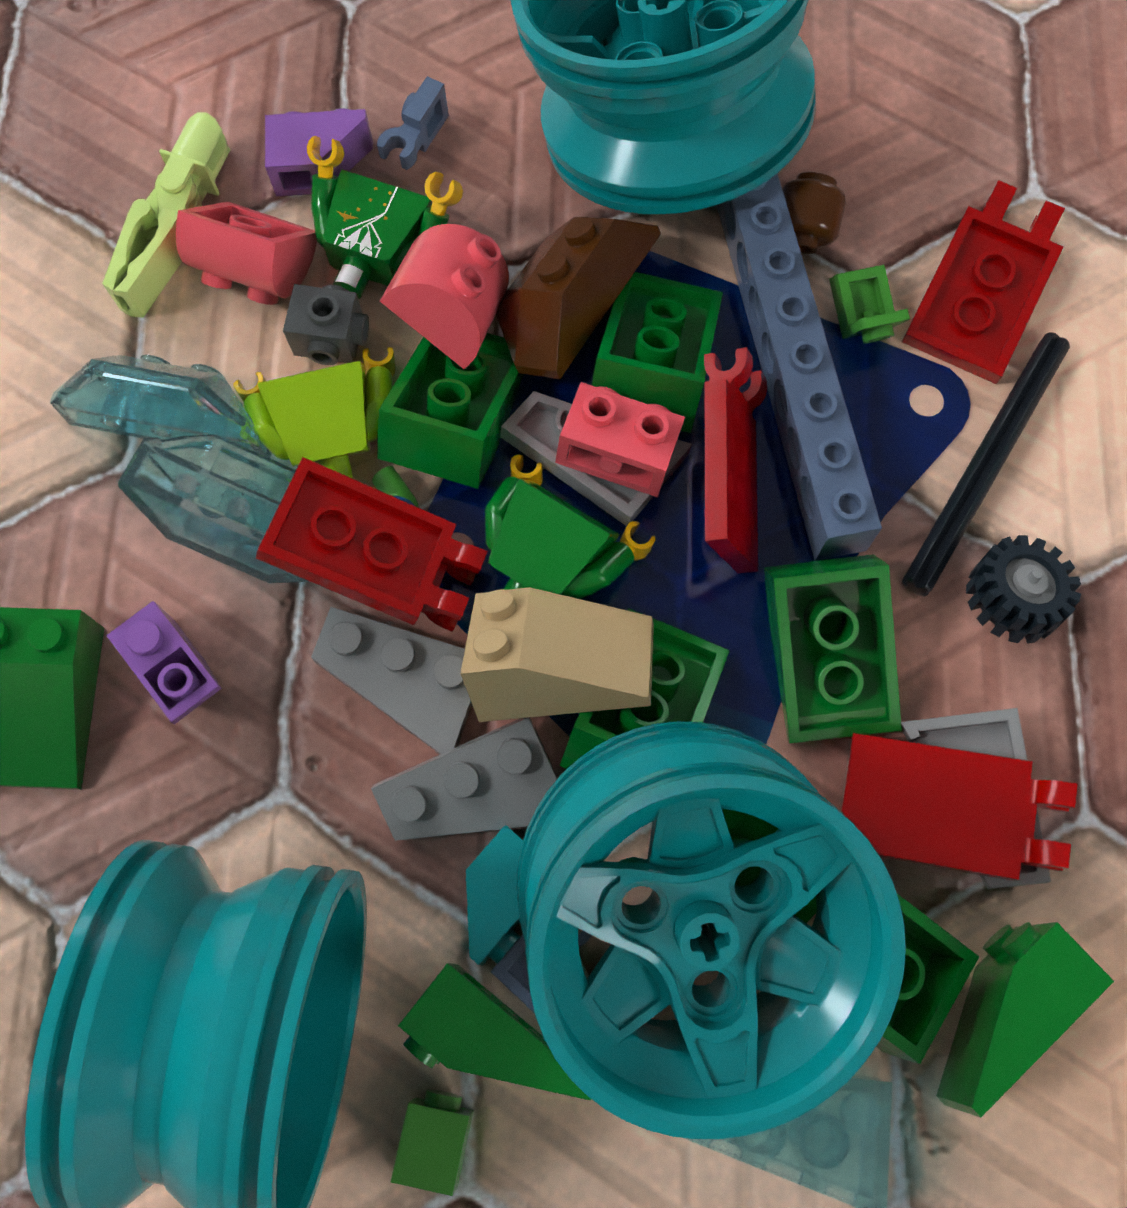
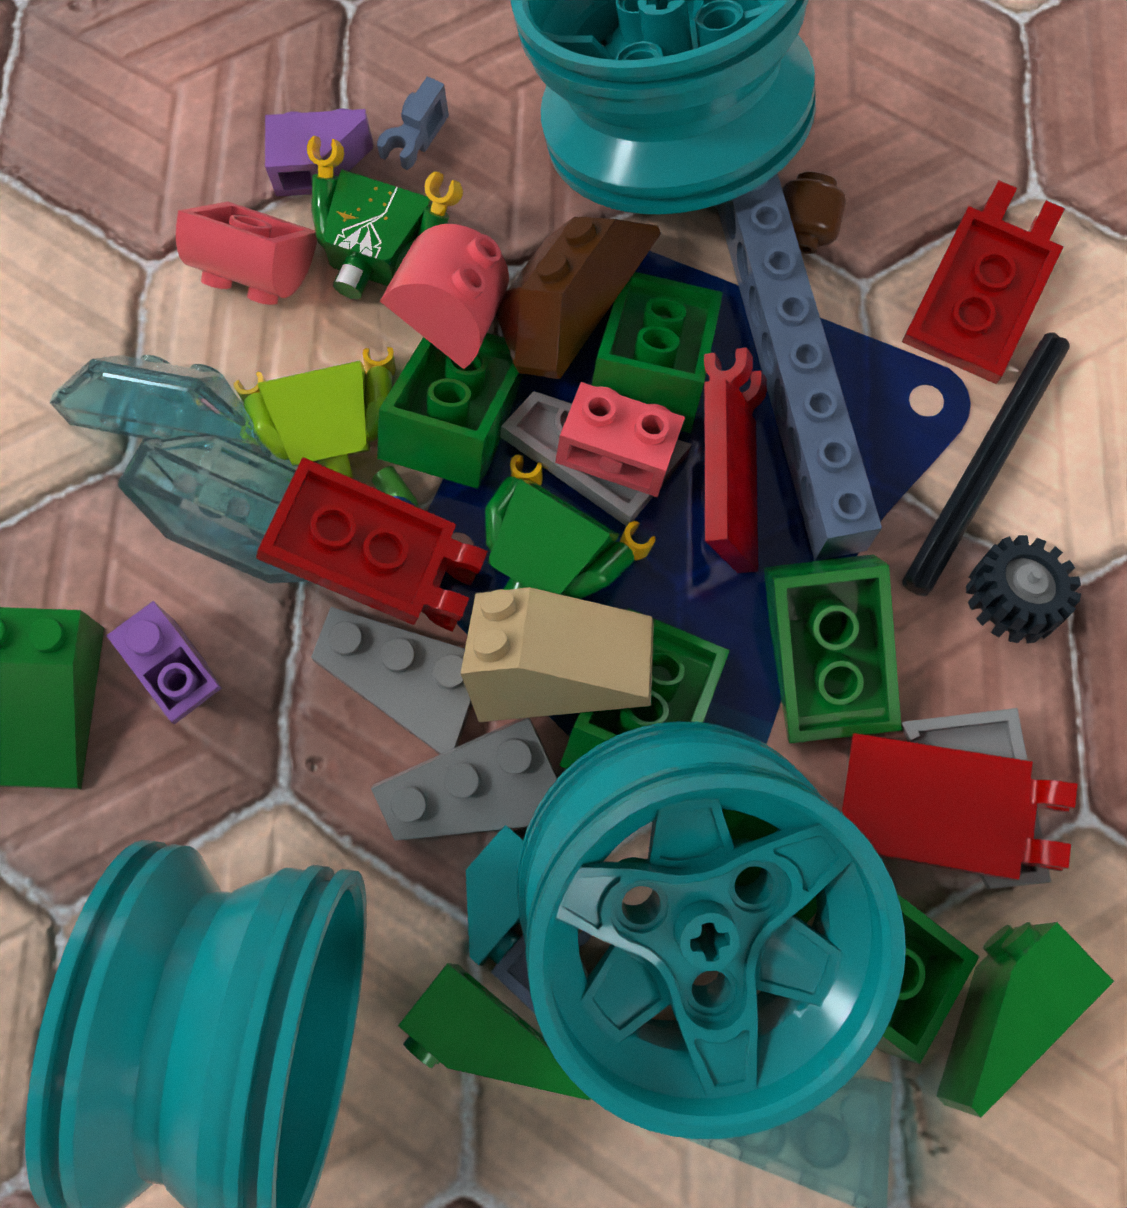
yellowish green arm [102,112,230,318] -> none
dark grey brick [283,284,369,365] -> none
bright green brick [391,1089,474,1196] -> none
bright green bracket [829,265,910,344] -> none

